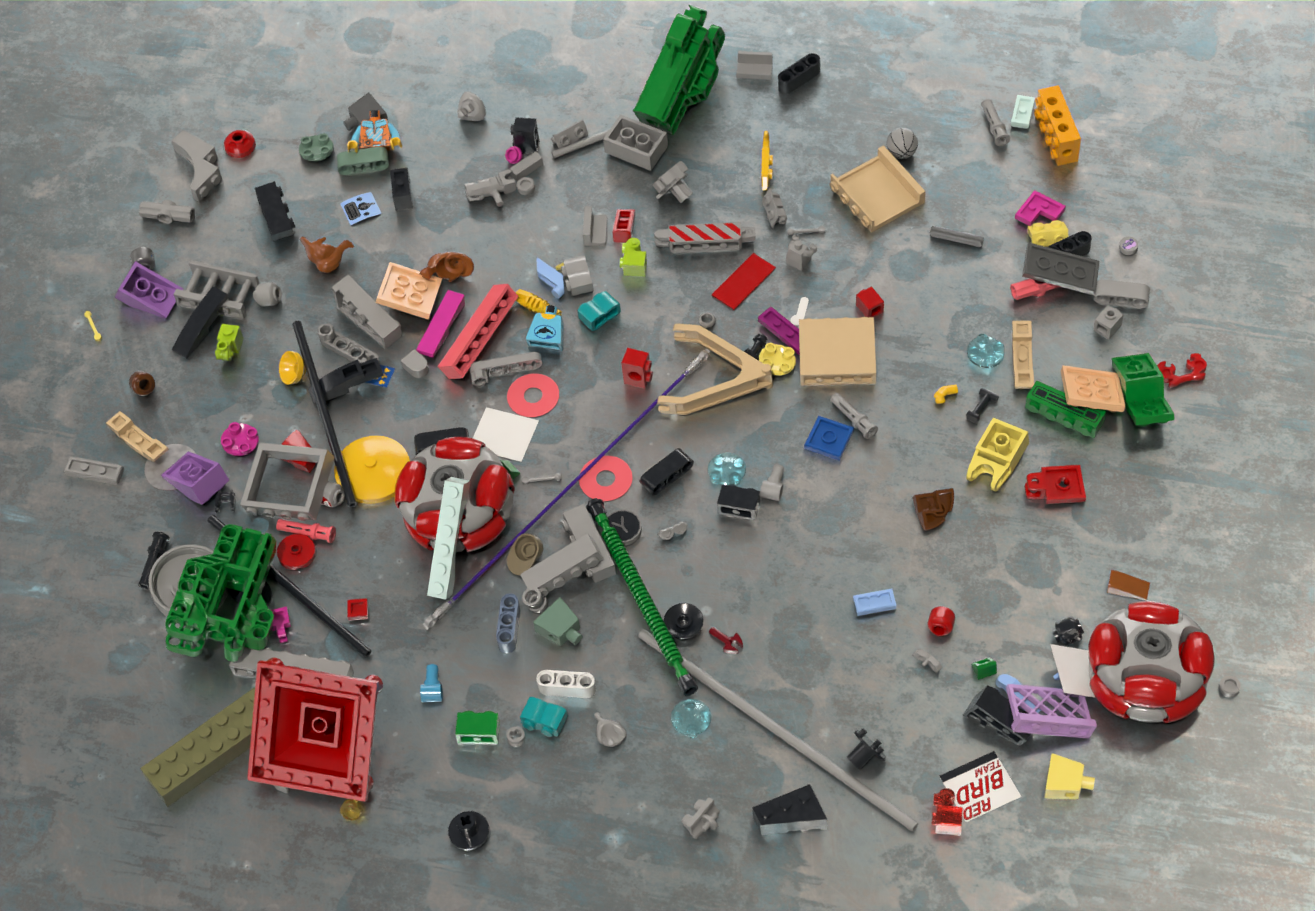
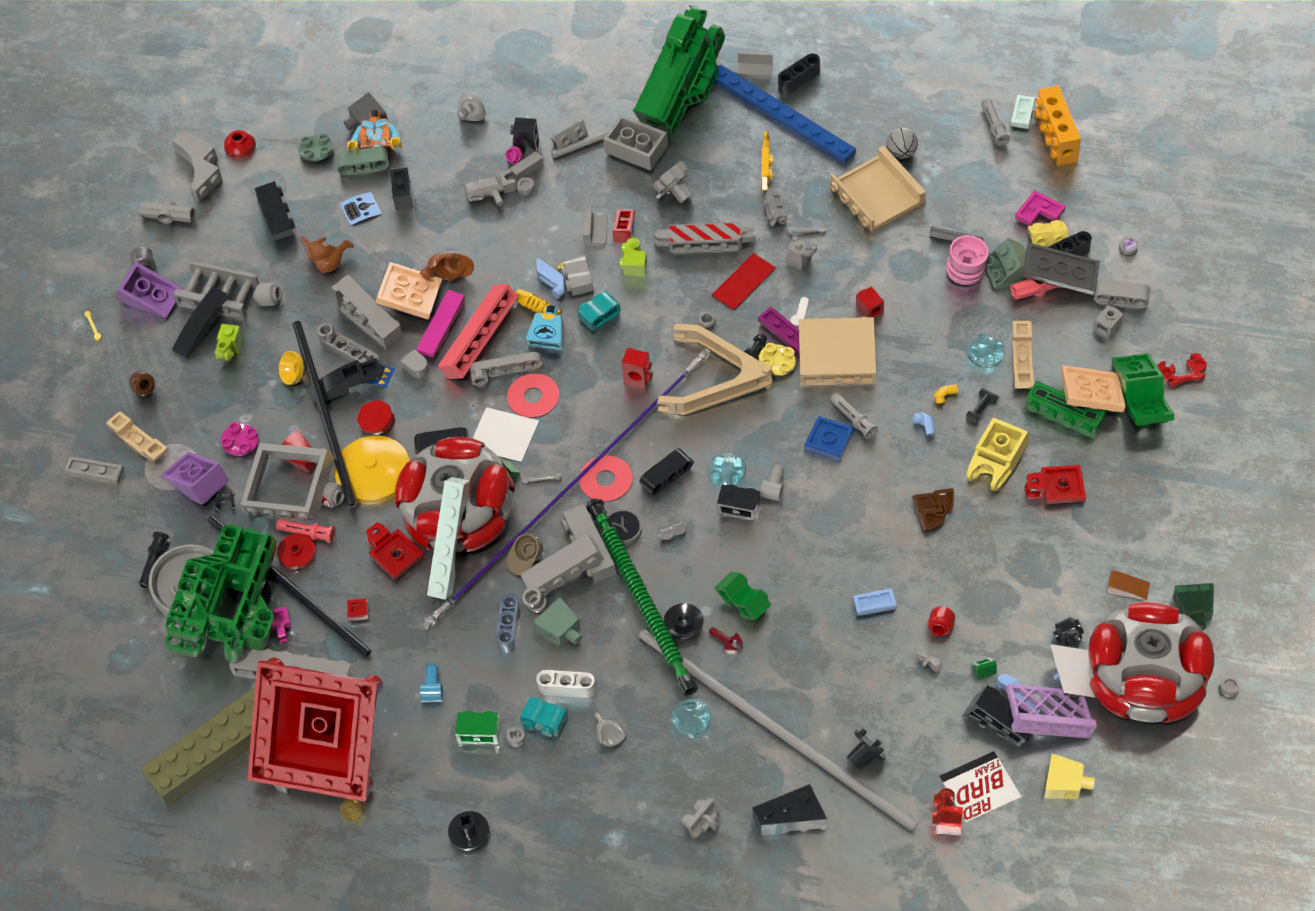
none -> red hat [357,400,395,435]
none -> red plate [366,522,424,580]
none -> green brick [714,572,772,620]
none -> blue plate [715,64,856,163]
none -> light blue arm [913,412,936,436]
none -> bright pink wheel [946,235,988,285]
none -> sand green slope [986,238,1027,289]
none -> clear green torso [1173,583,1214,630]

